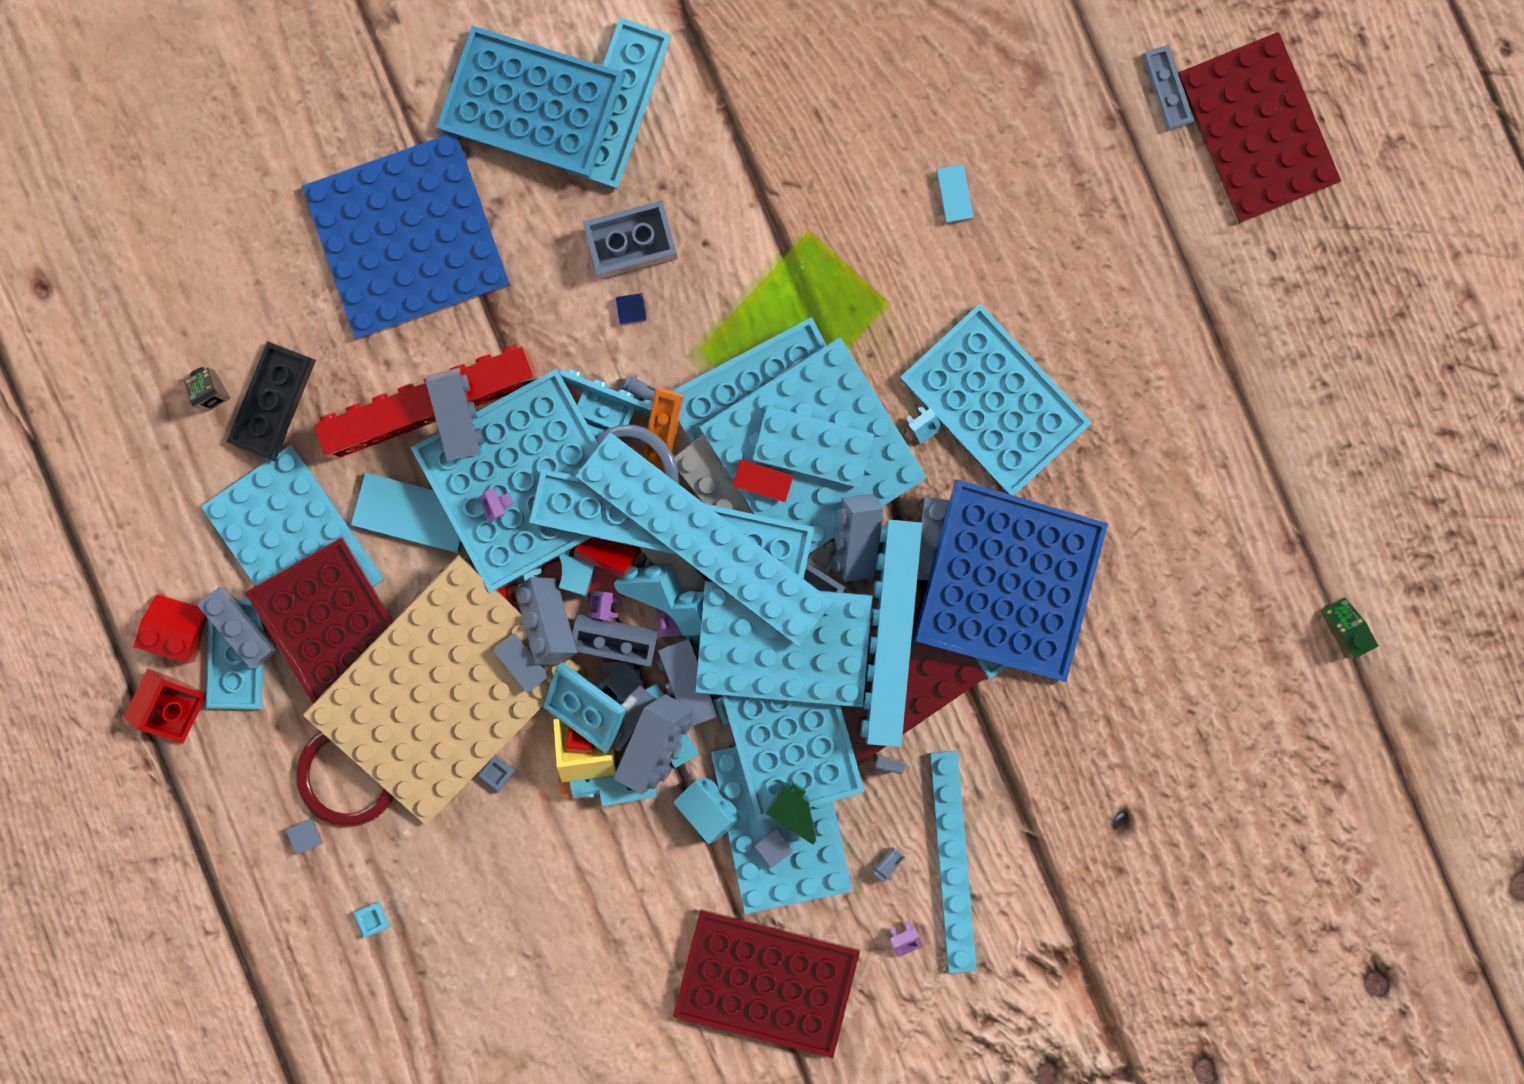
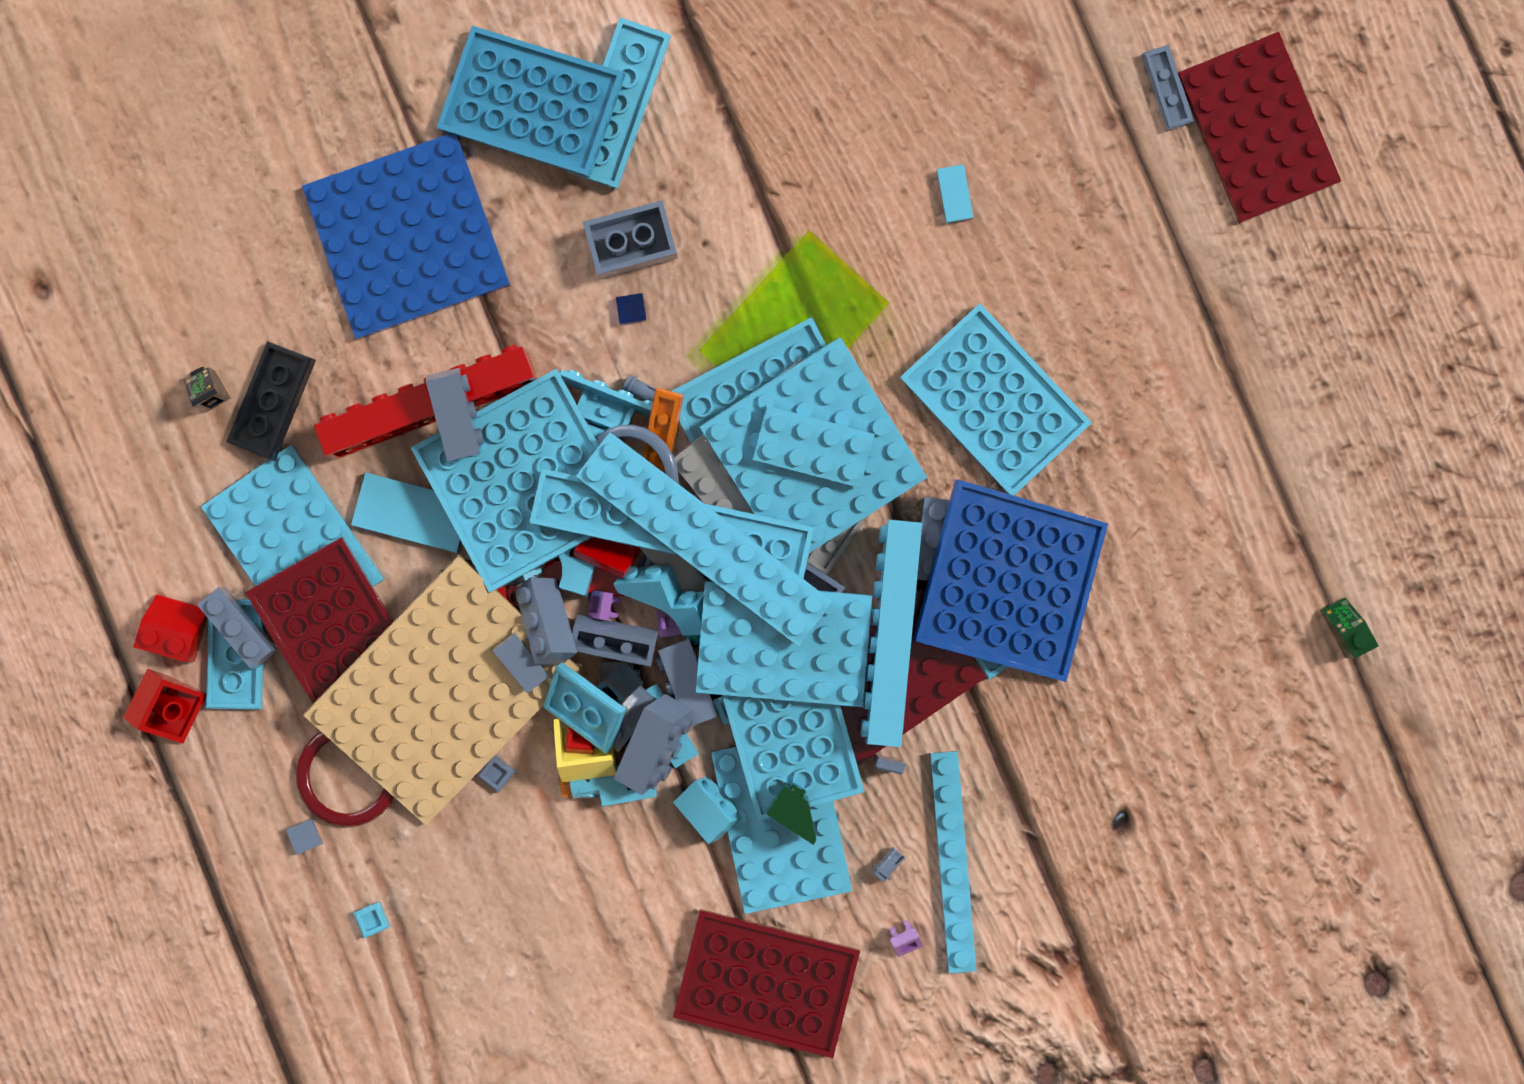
medium lavender tile [479,488,513,524] -> none
red tile [732,459,794,502] -> none
sand blue tile [755,828,793,868] -> none
sand blue brick [832,494,884,582] -> none
medium azure tile [907,407,943,444] -> none

